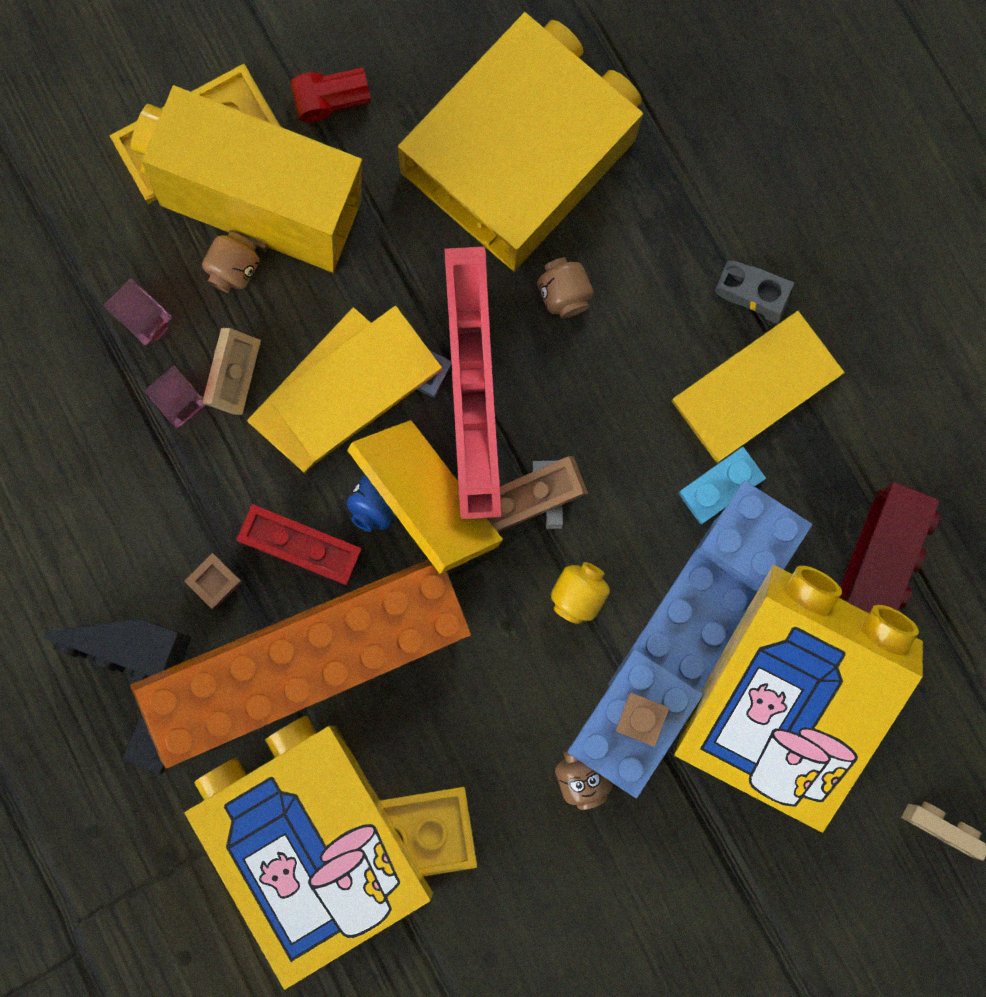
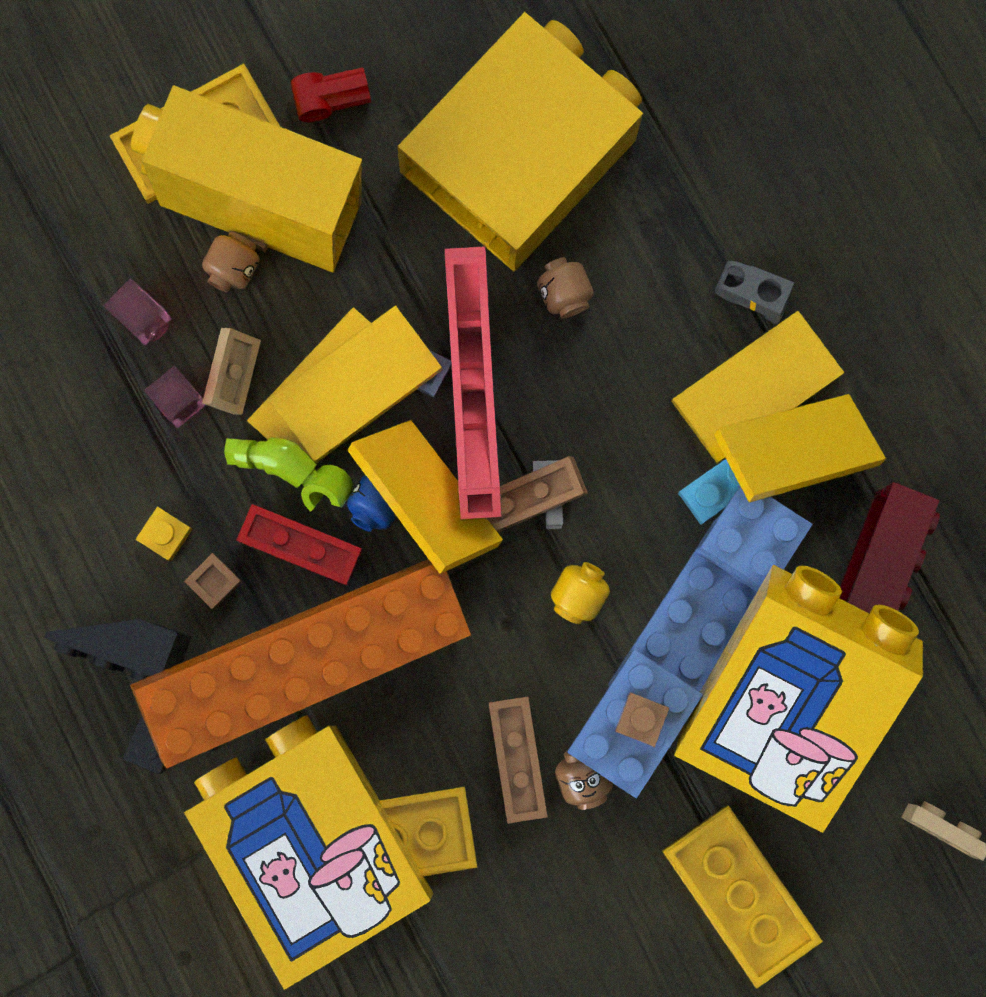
none -> yellow plate [135,506,193,562]
none -> lime piece [224,437,354,512]
none -> medium nougat plate [489,697,547,824]
none -> yellow tile [662,805,823,989]
none -> yellow tile [714,394,886,503]

